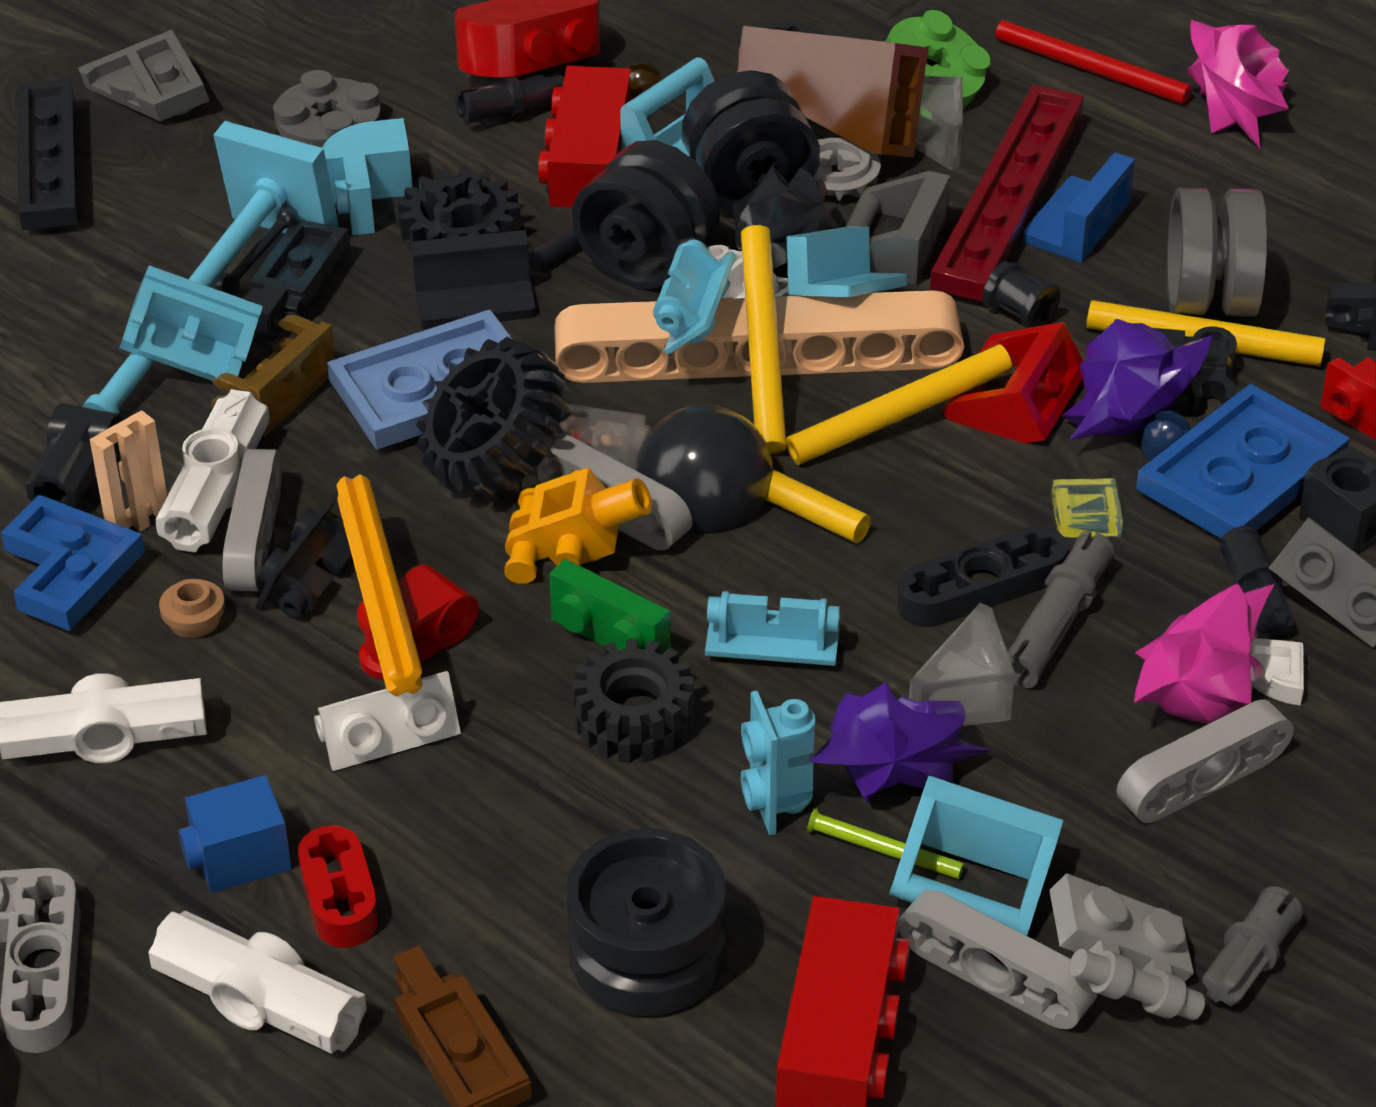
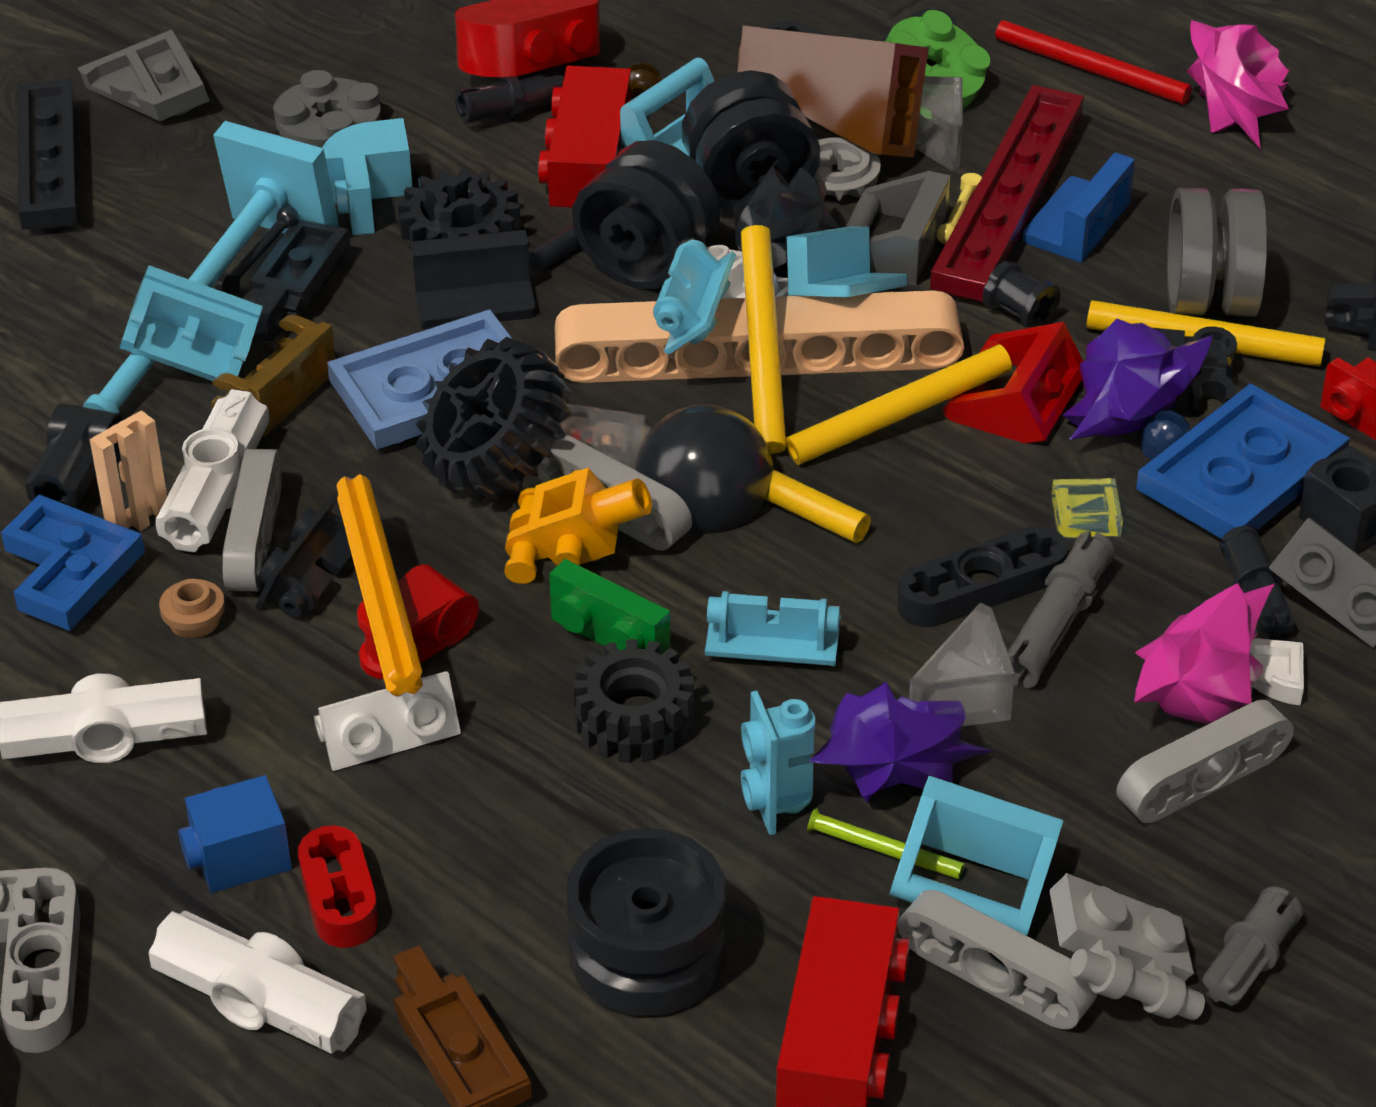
none -> light yellow hinge [936,173,982,245]

